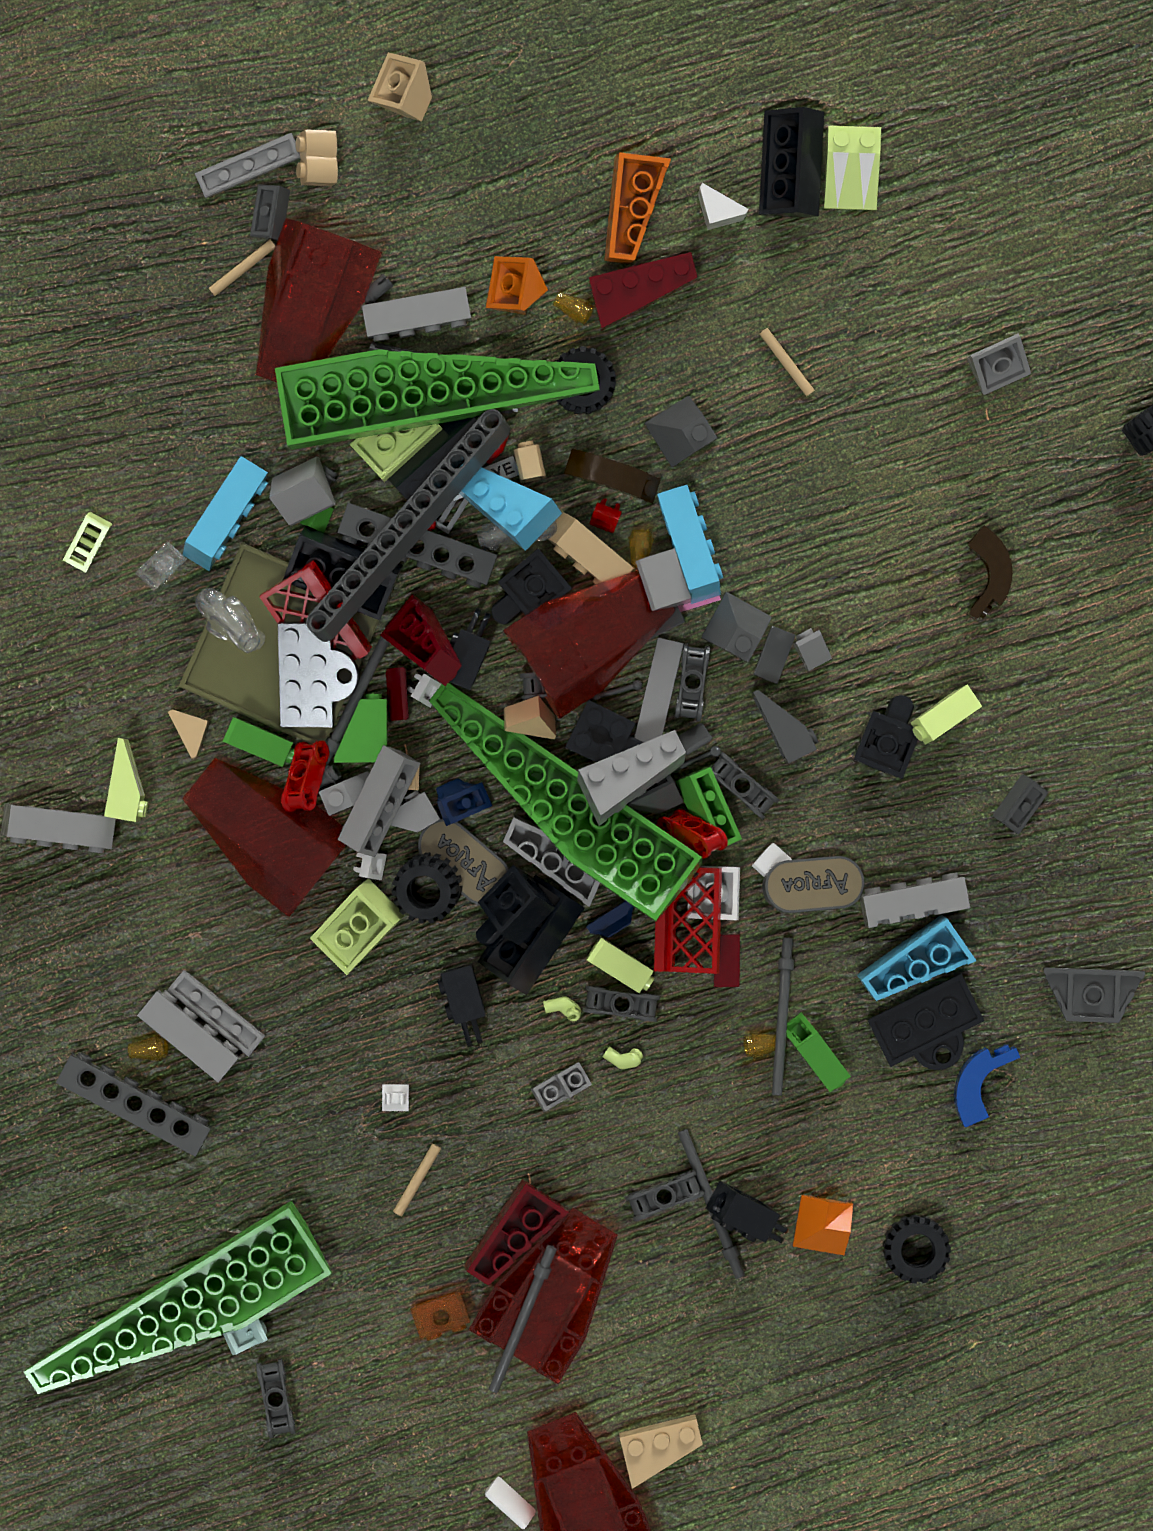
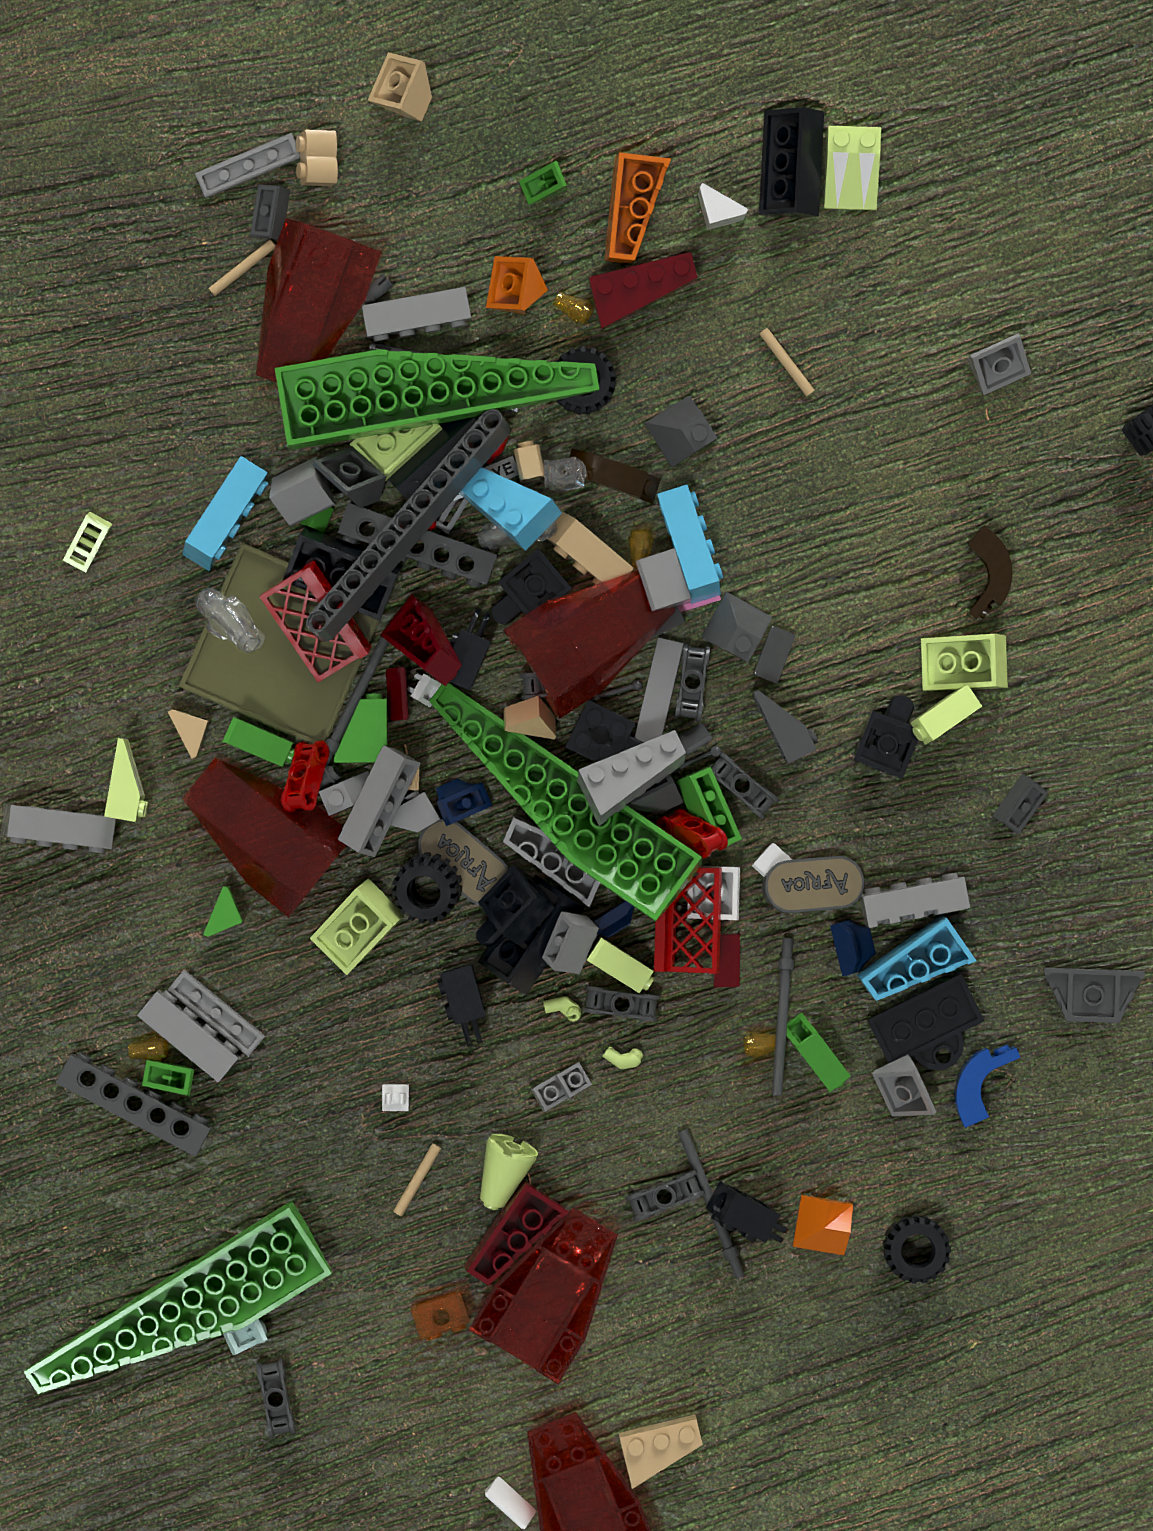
clear slope [135,542,187,591] -> none
plate [278,622,359,727] -> none
white tile [353,852,387,880] -> none
dark grey bar [488,1245,557,1393] -> none
red tile [589,498,621,533] -> none
light grey slope [793,628,832,671] -> none
none -> bright green slope [142,1060,194,1096]
none -> bright green slope [203,885,244,937]
none -> dark grey slope [313,446,387,508]
none -> yellowish green cone [480,1134,538,1210]
none -> bright green slope [519,161,567,205]
none -> light grey brick [542,912,599,974]
none -> clear brick [544,457,587,492]
none -> dark blue slope [830,920,876,976]
none -> light grey slope [872,1055,936,1116]
none -> yellowish green slope [921,634,1008,691]

